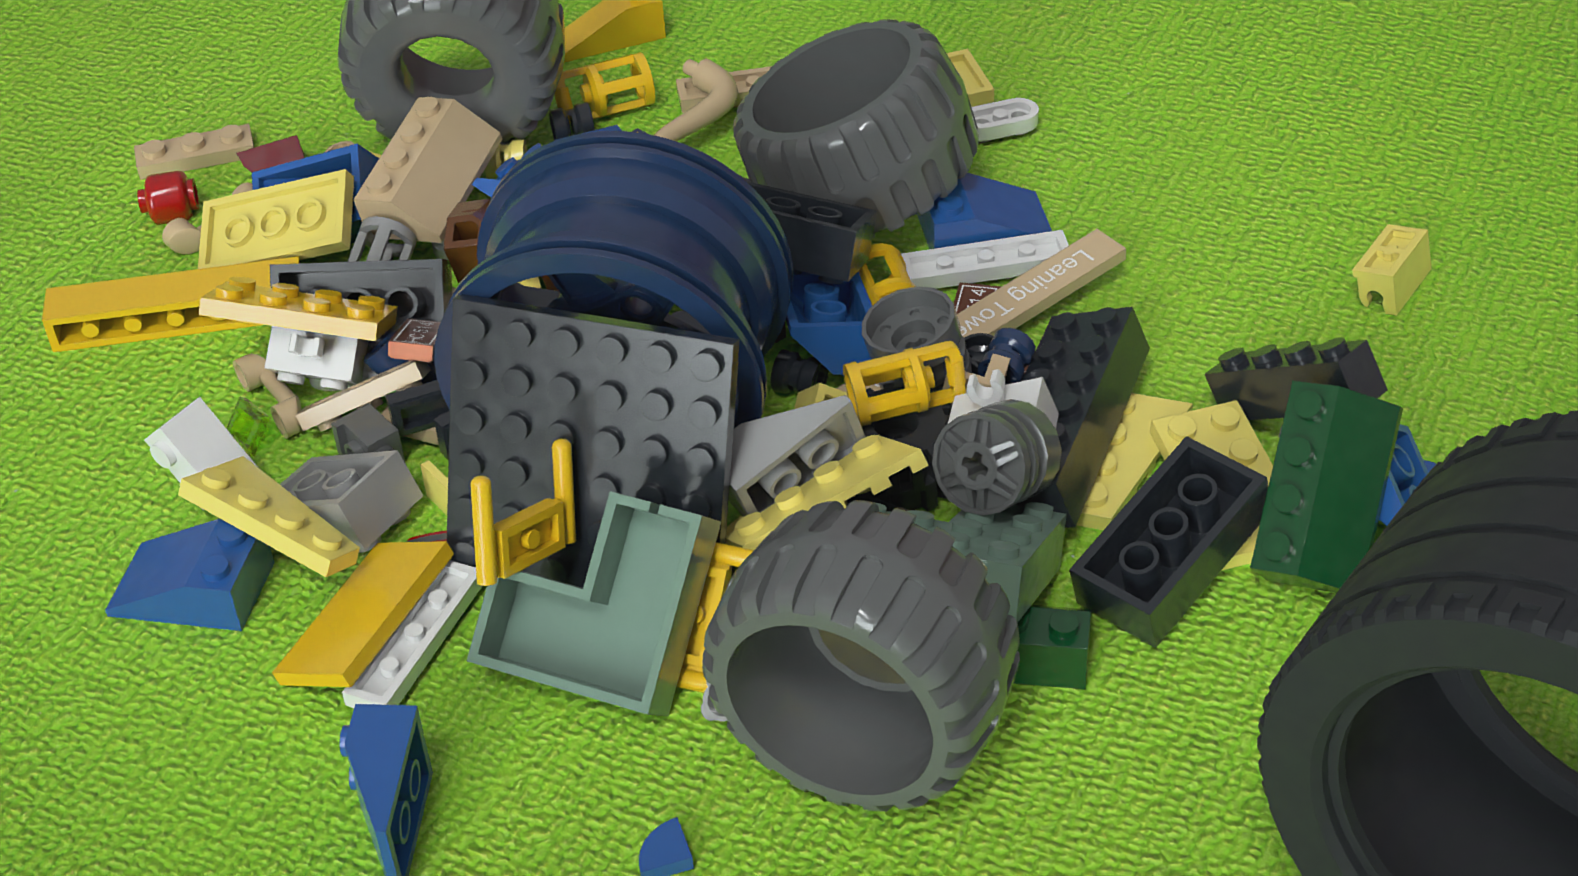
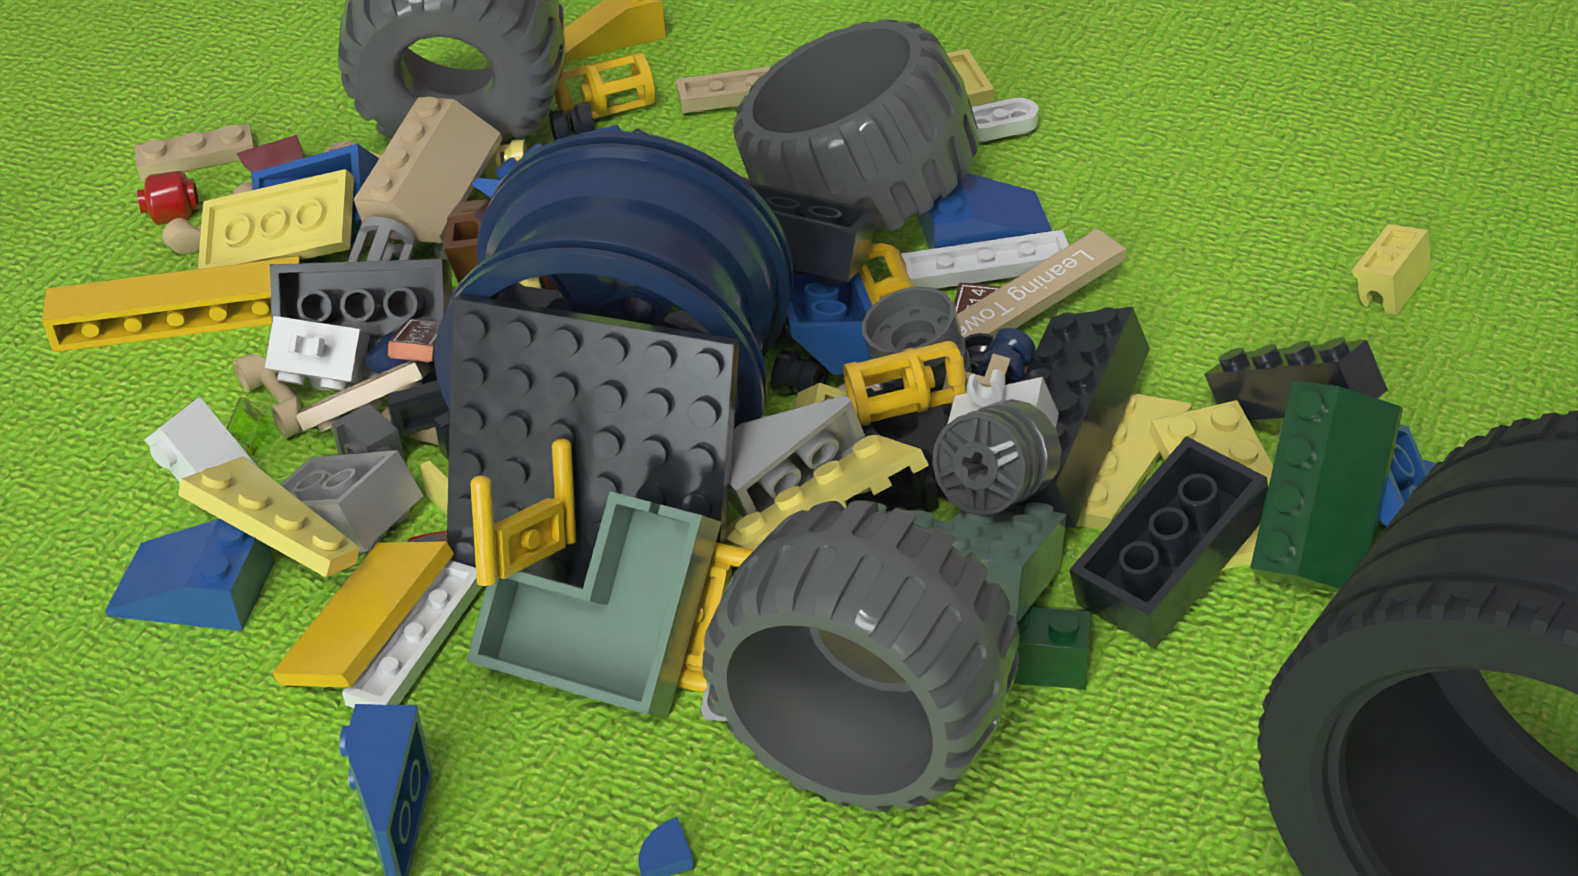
yellow plate [199,277,398,341] -> none
tan animal [654,58,738,142] -> none

